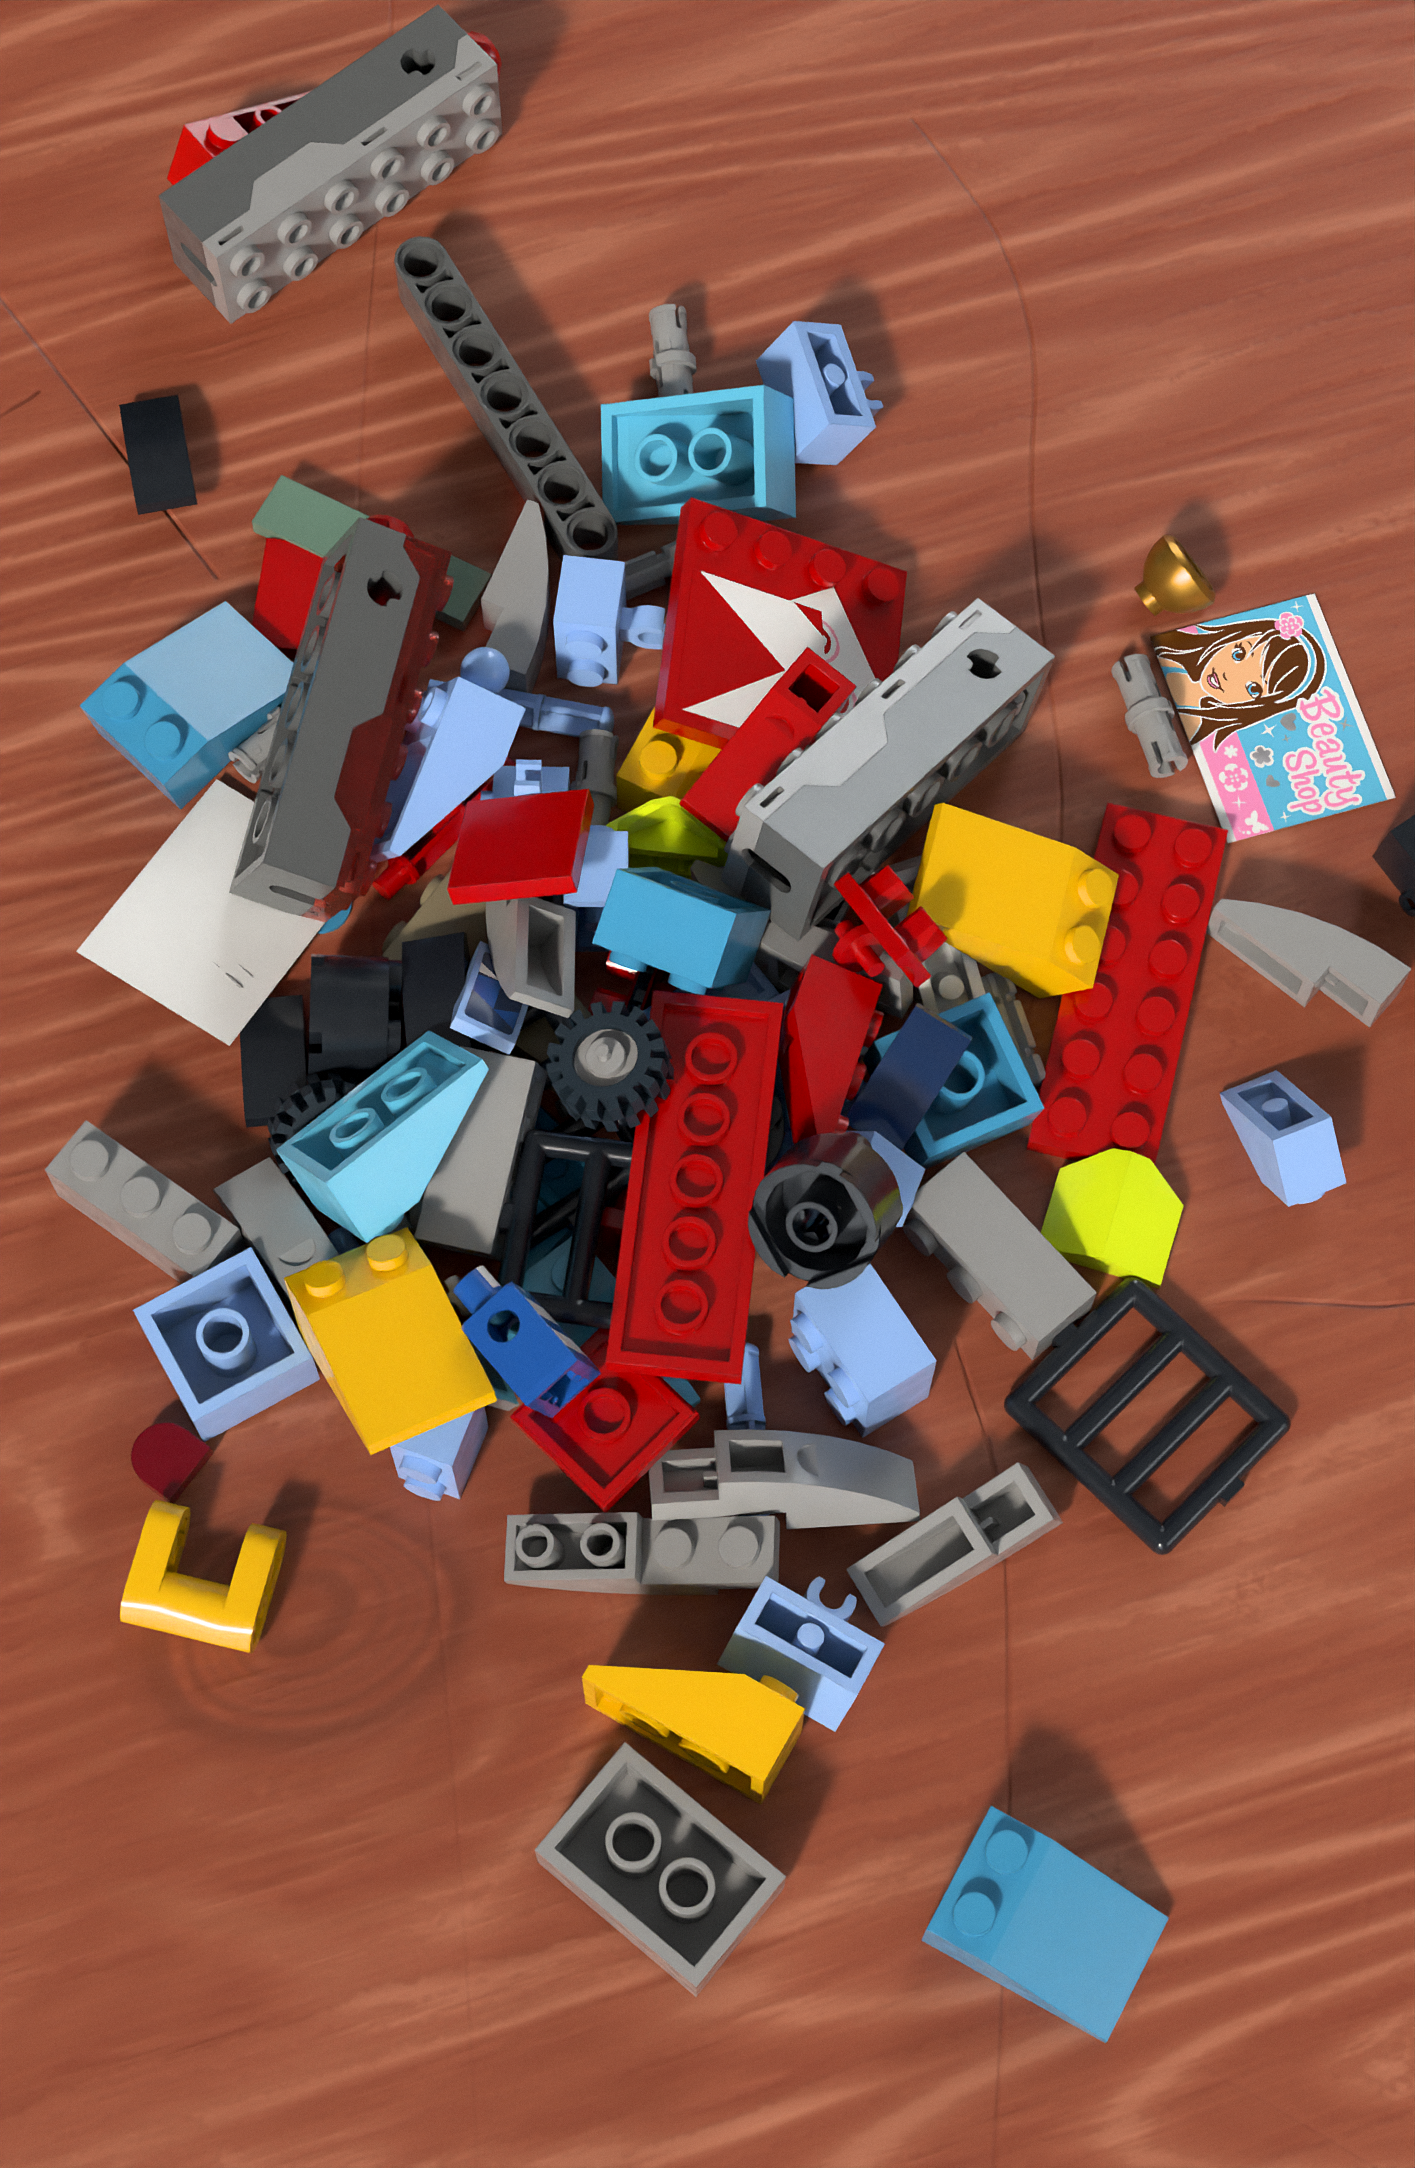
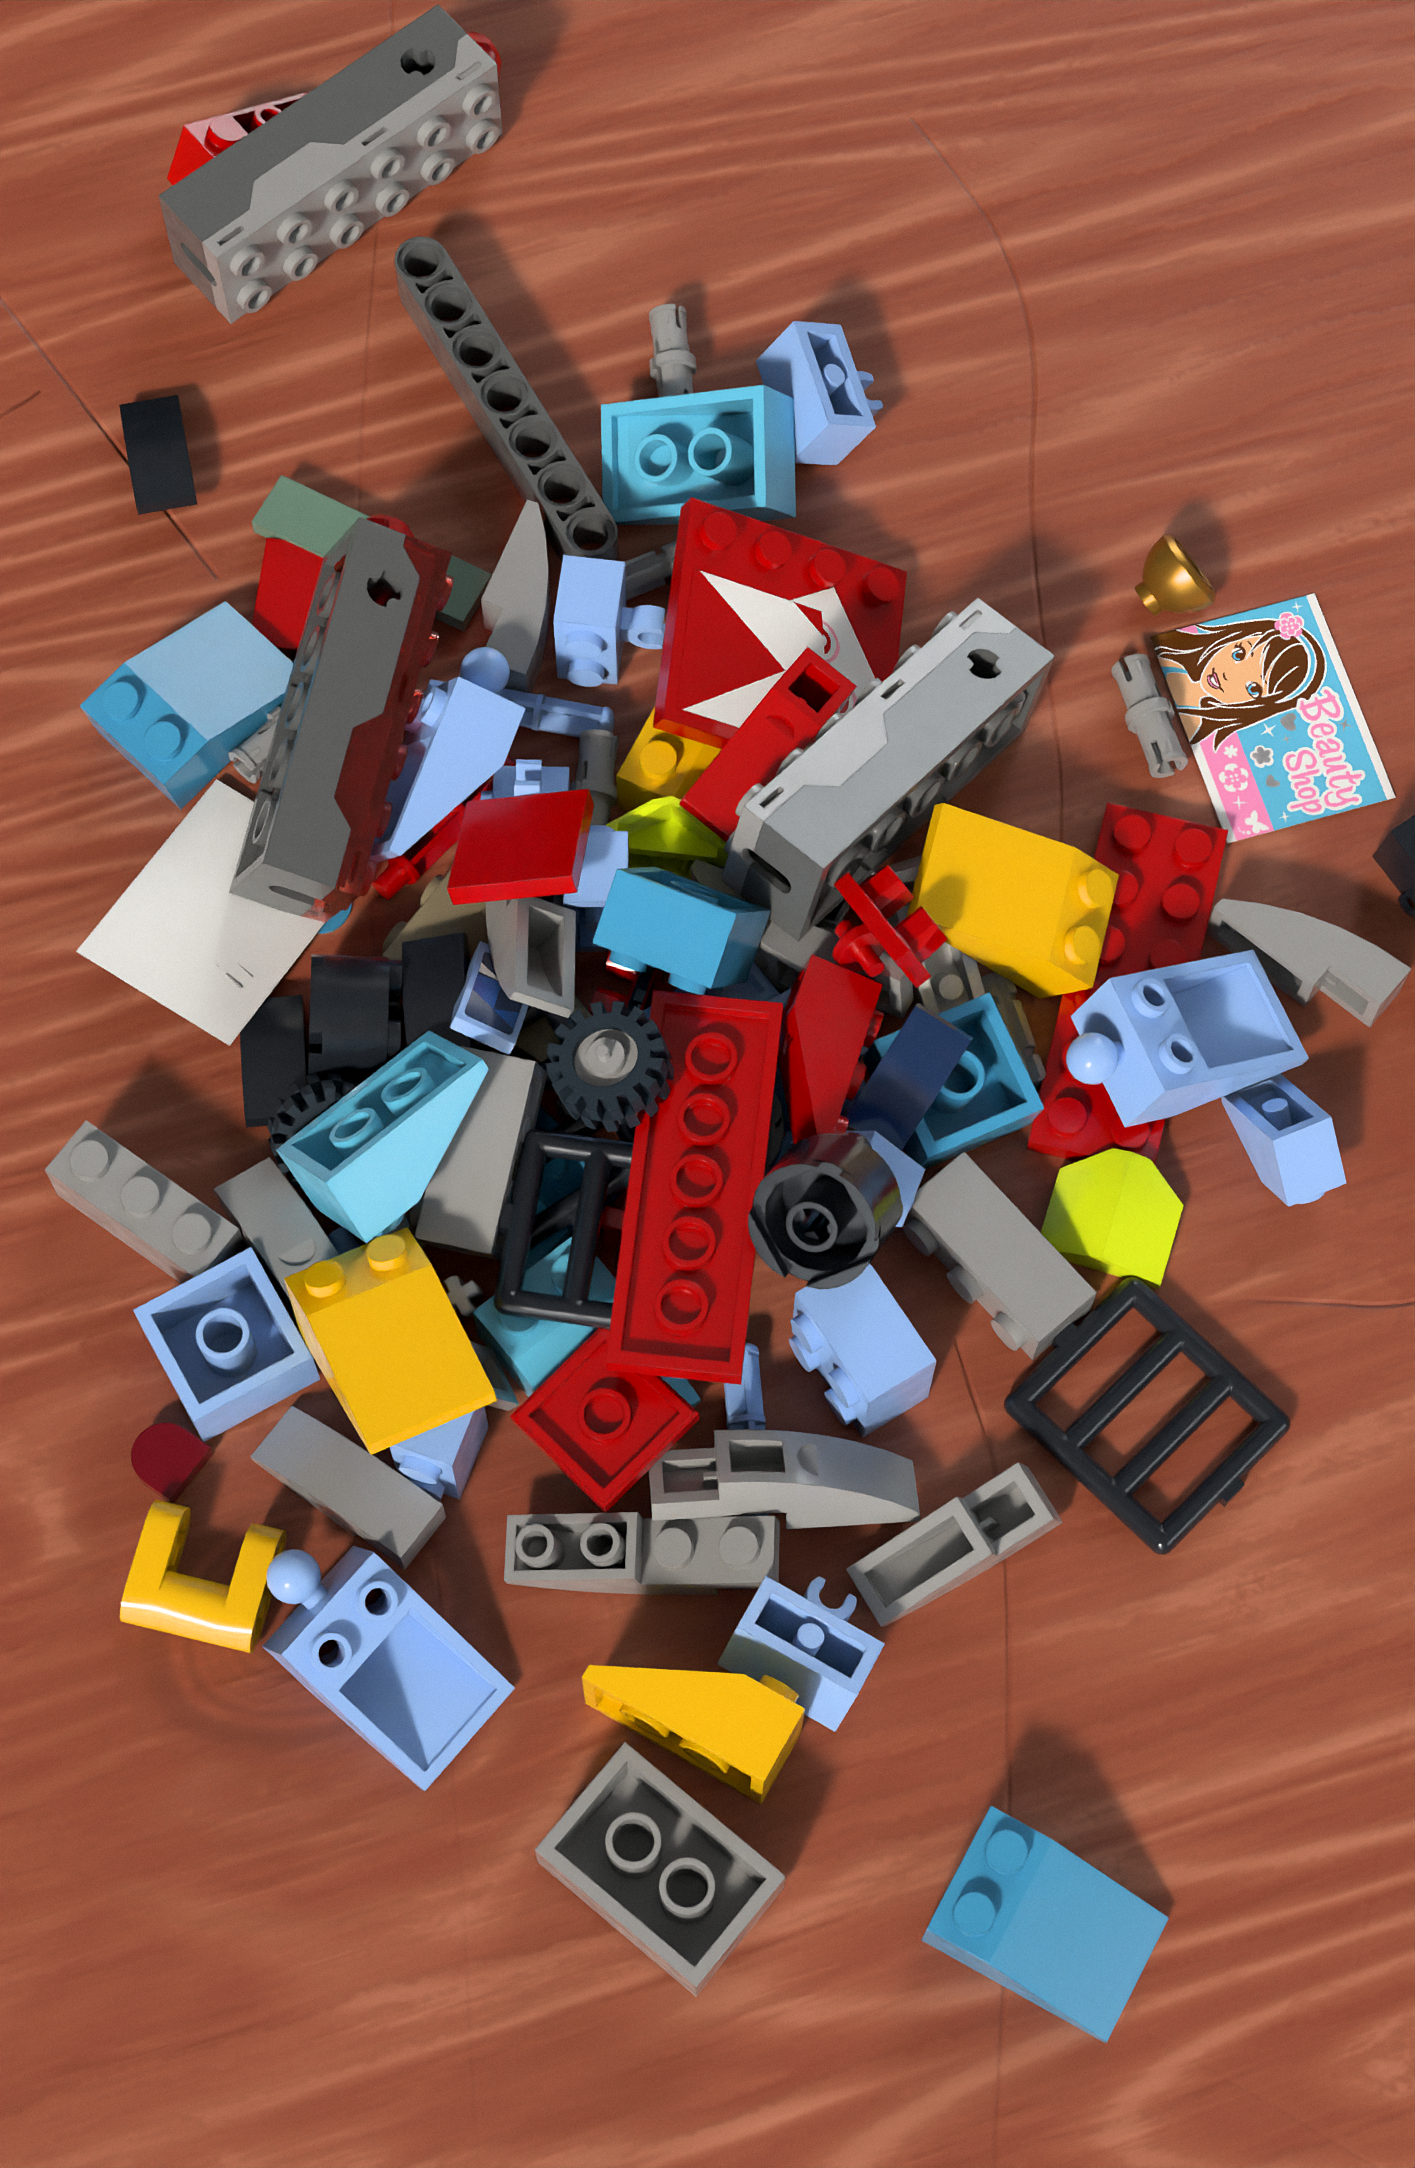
blue torso [453,1266,602,1418] -> none
none -> light grey slope [250,1406,446,1570]
none -> light blue slope [262,1546,515,1791]
none -> light blue slope [1066,950,1309,1128]

